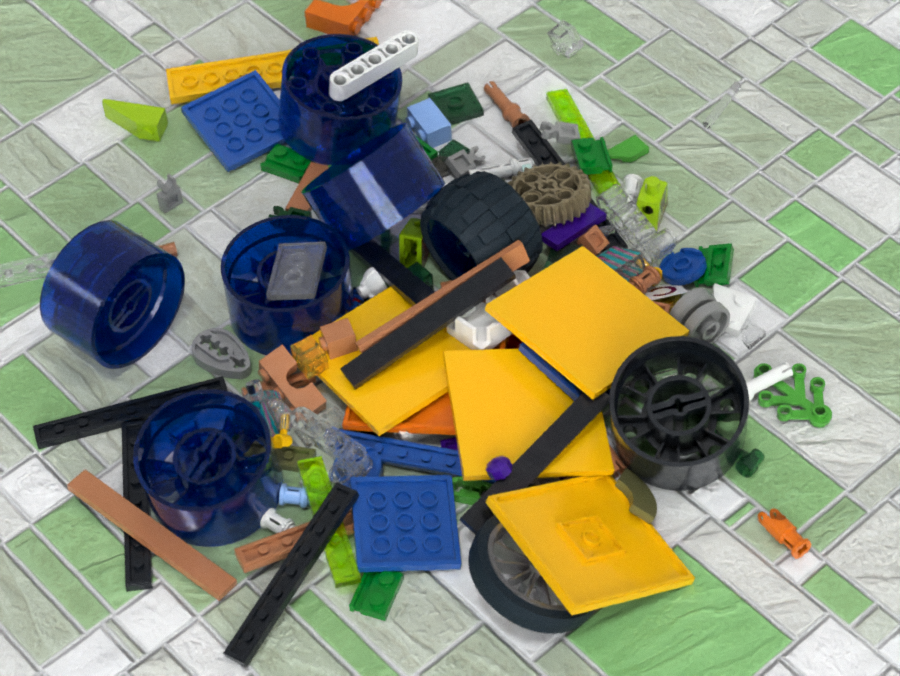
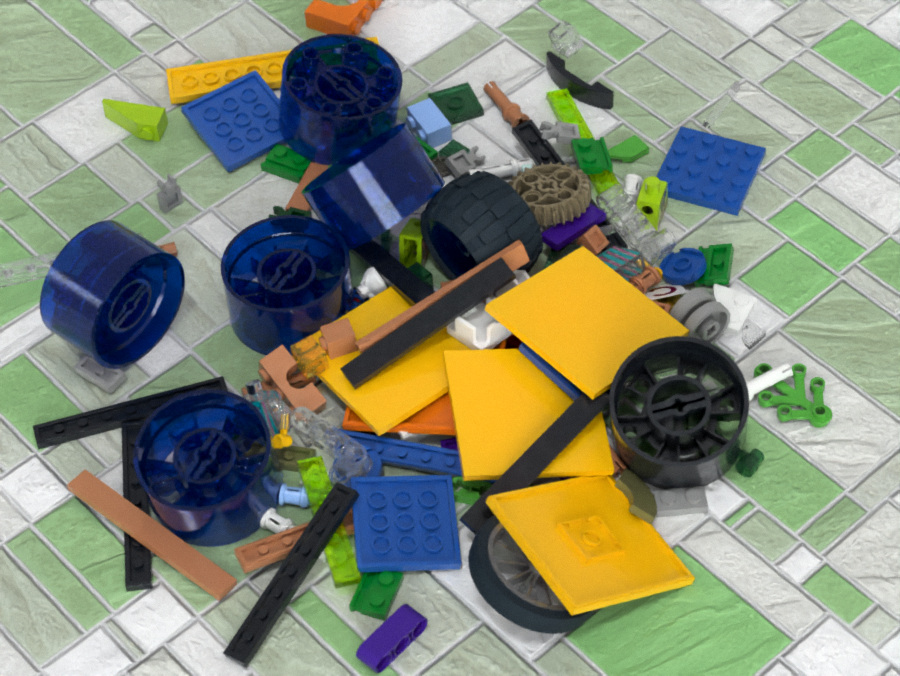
light grey piece [192,328,252,379] -> none
clear tile [266,242,327,301] -> none
white beam [329,30,419,101] -> none
dark purple tile [486,455,513,481] -> none
orange piece [758,508,812,559] -> none
none -> light grey plate [74,351,127,394]
none -> dark purple beam [356,604,428,673]
none -> black slope [546,51,614,109]
none -> light grey plate [653,486,708,517]
none -> blue plate [656,126,766,216]

